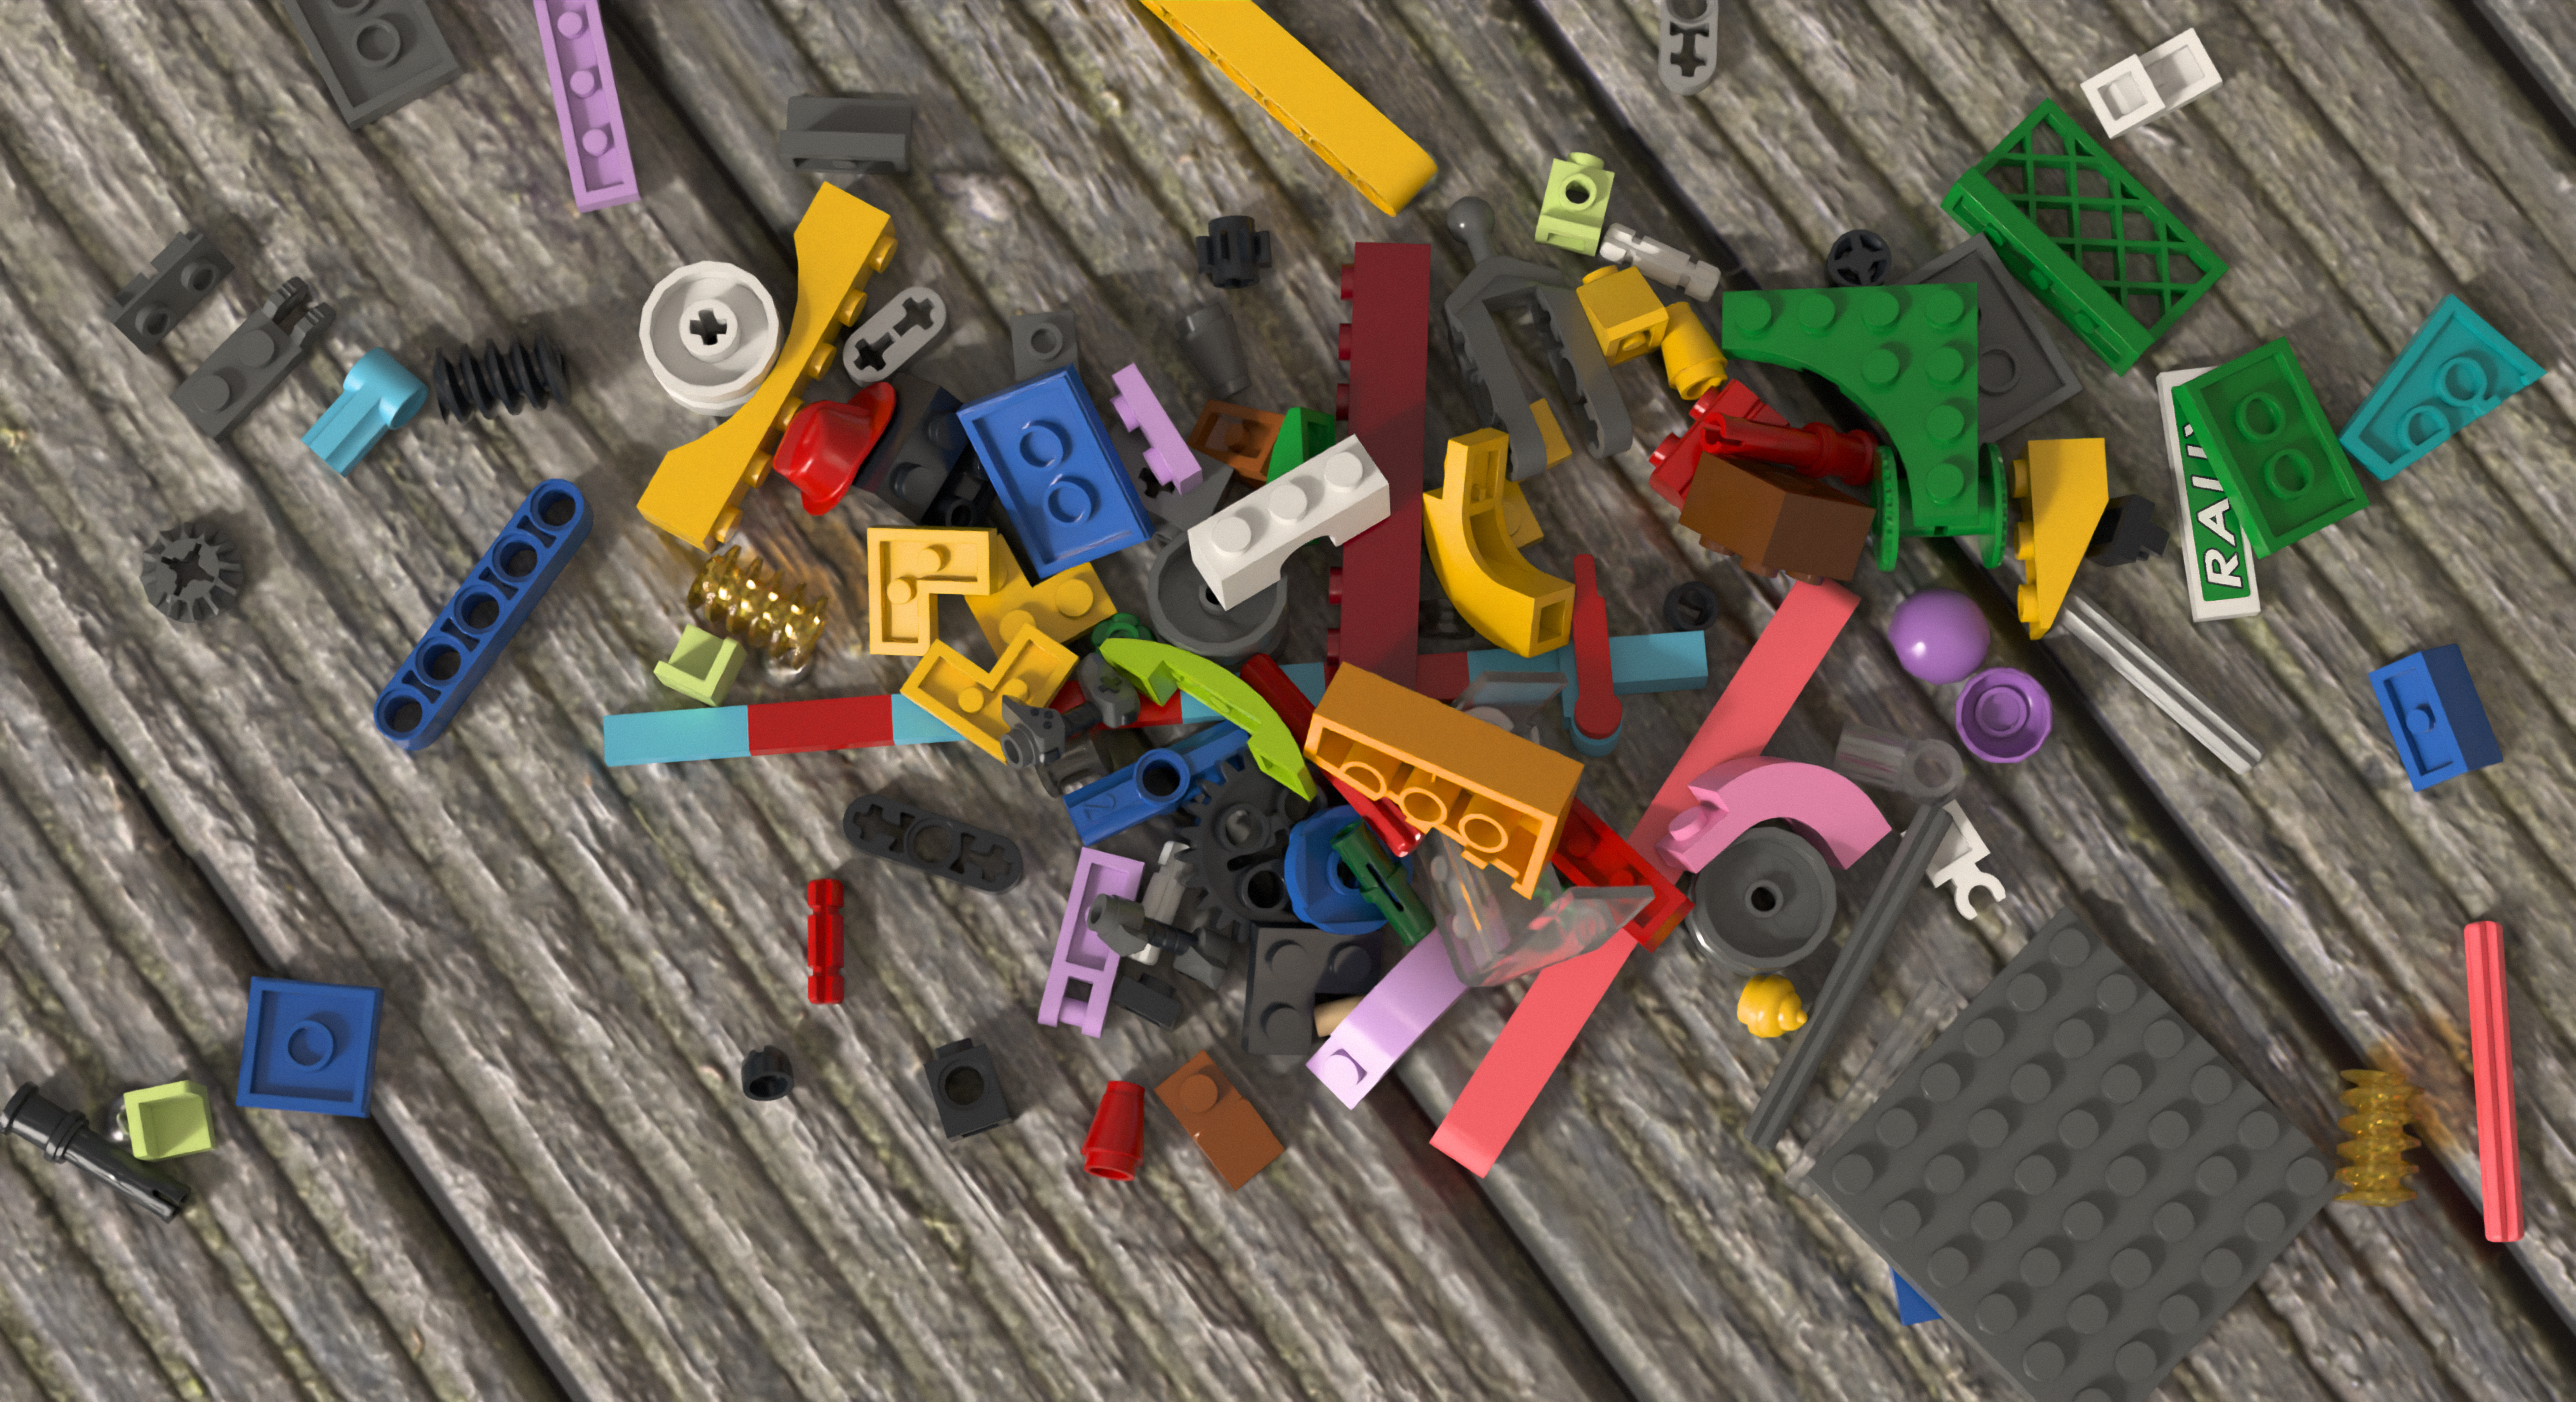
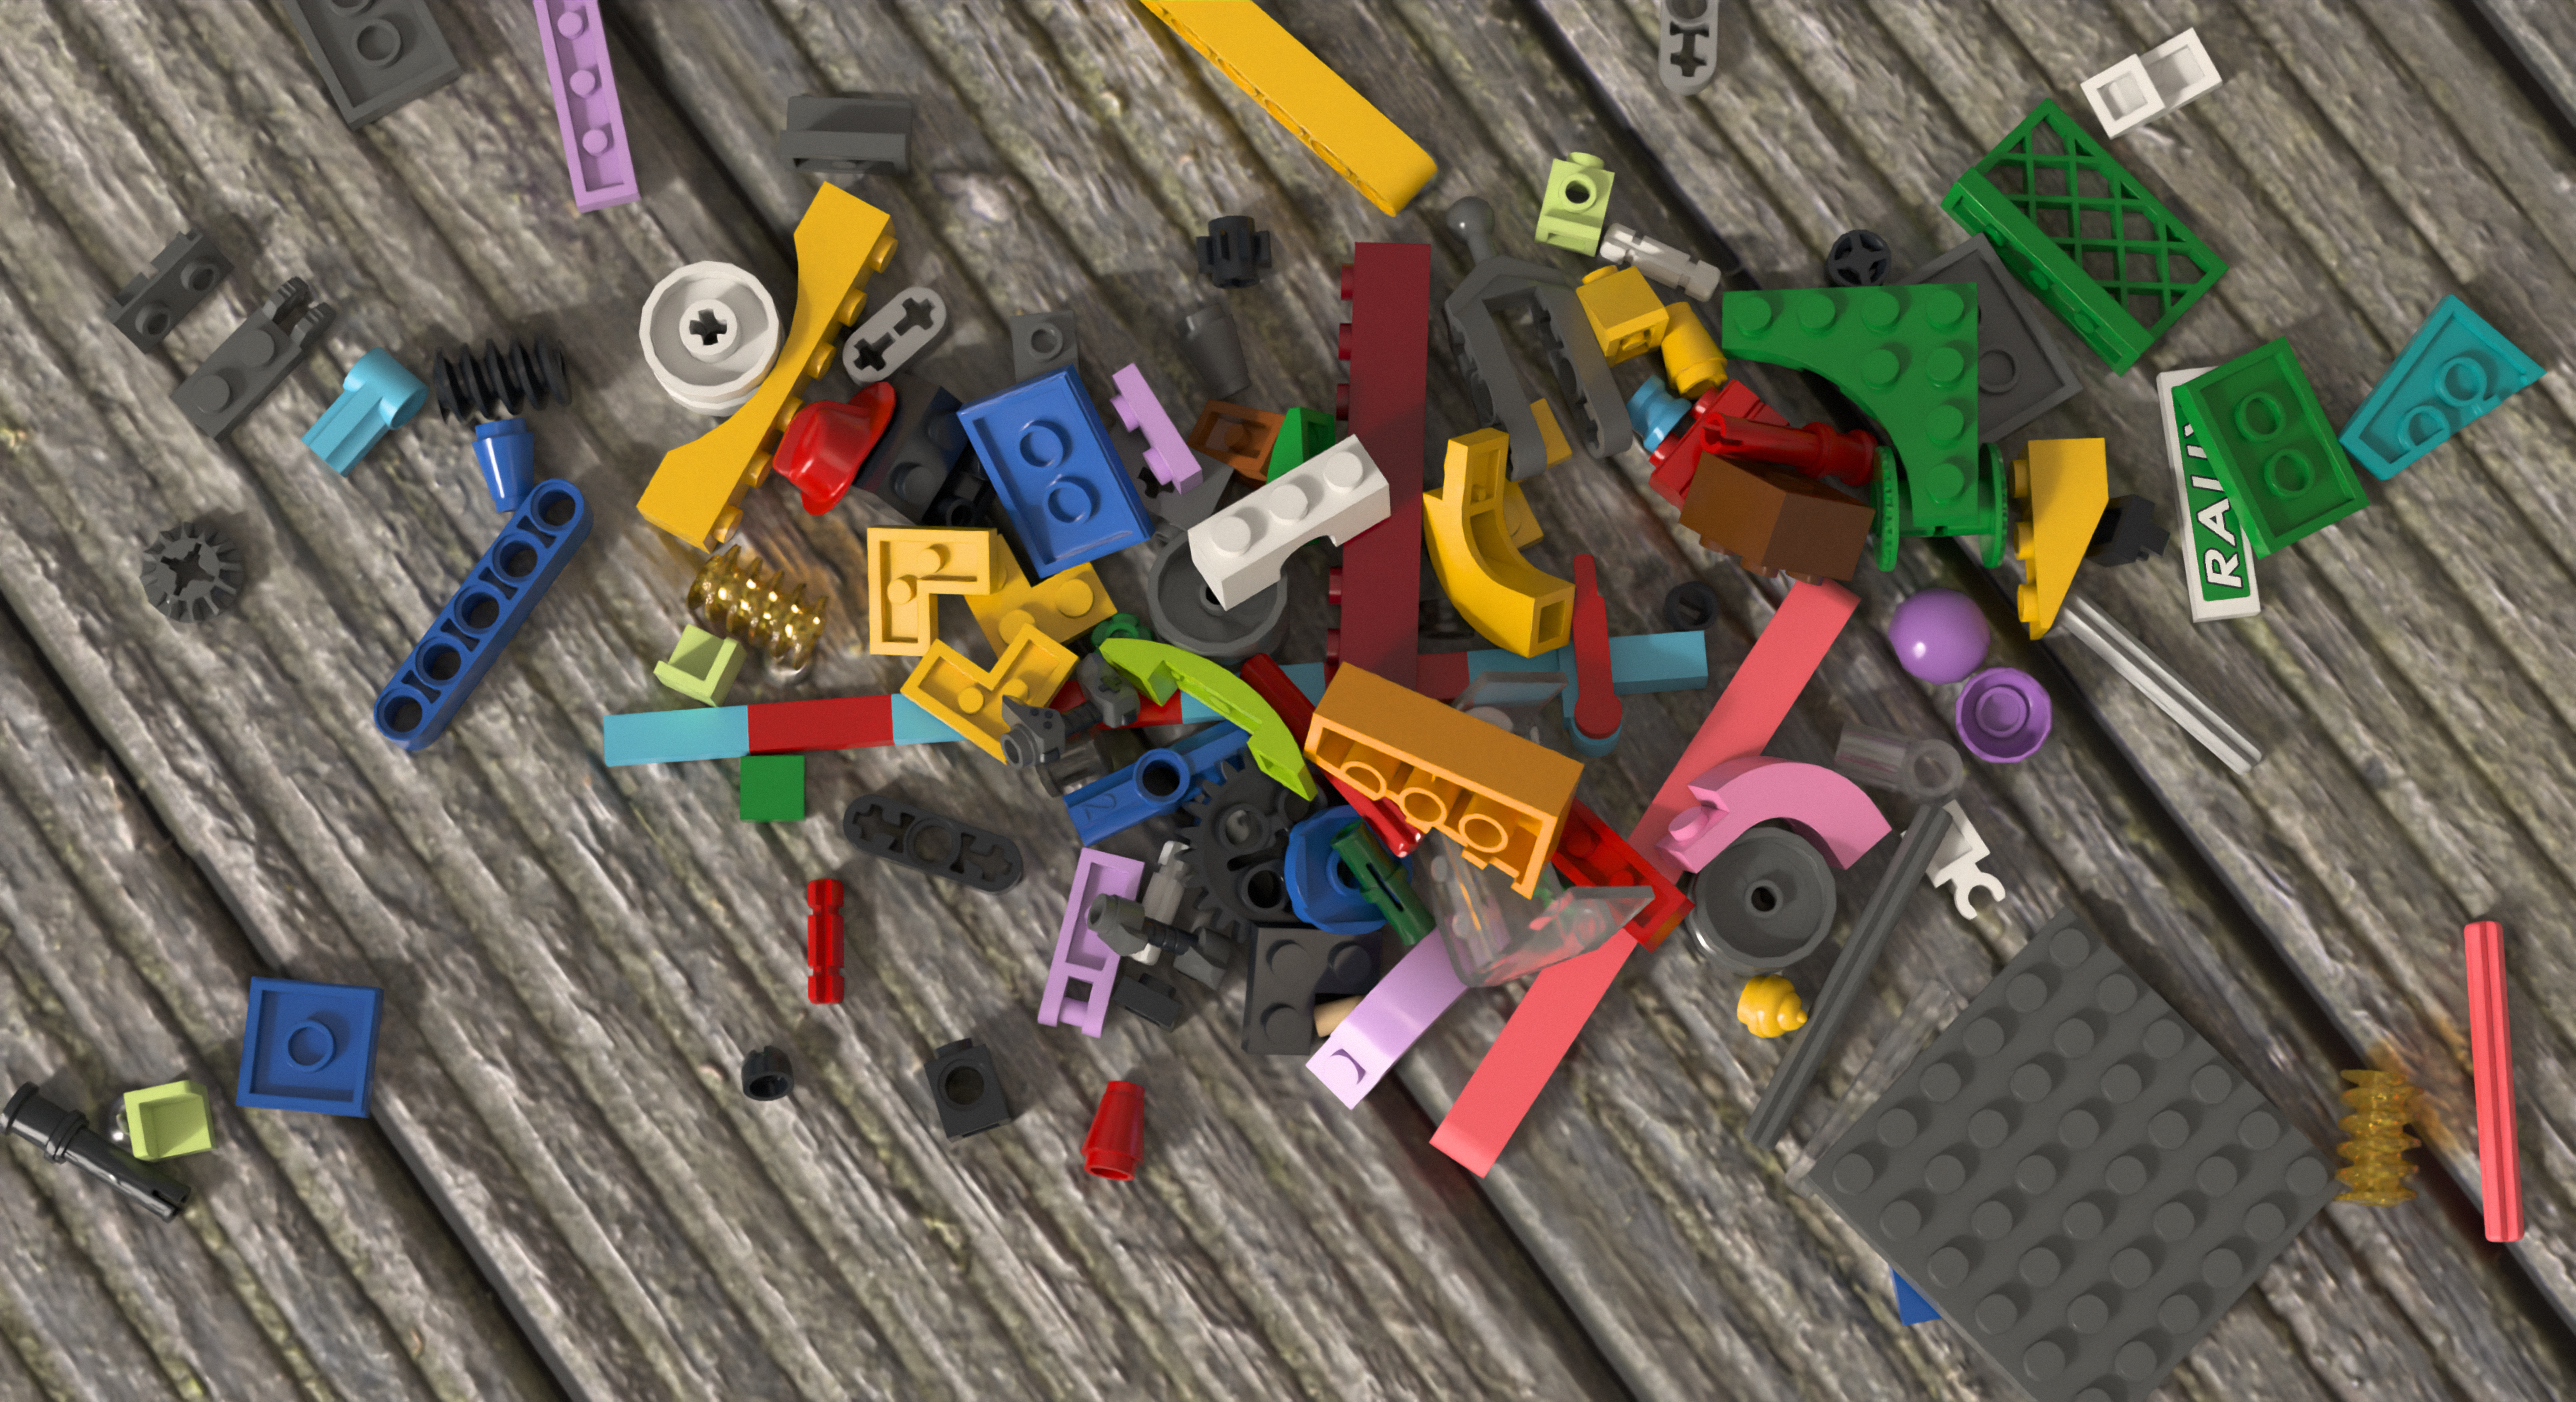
dark orange slope [1153,1049,1285,1192] -> none
blue panel [2368,643,2503,792] -> none
none -> blue cone [471,418,534,513]
none -> green tile [740,755,807,823]
none -> dark azure wheel [1625,374,1694,454]

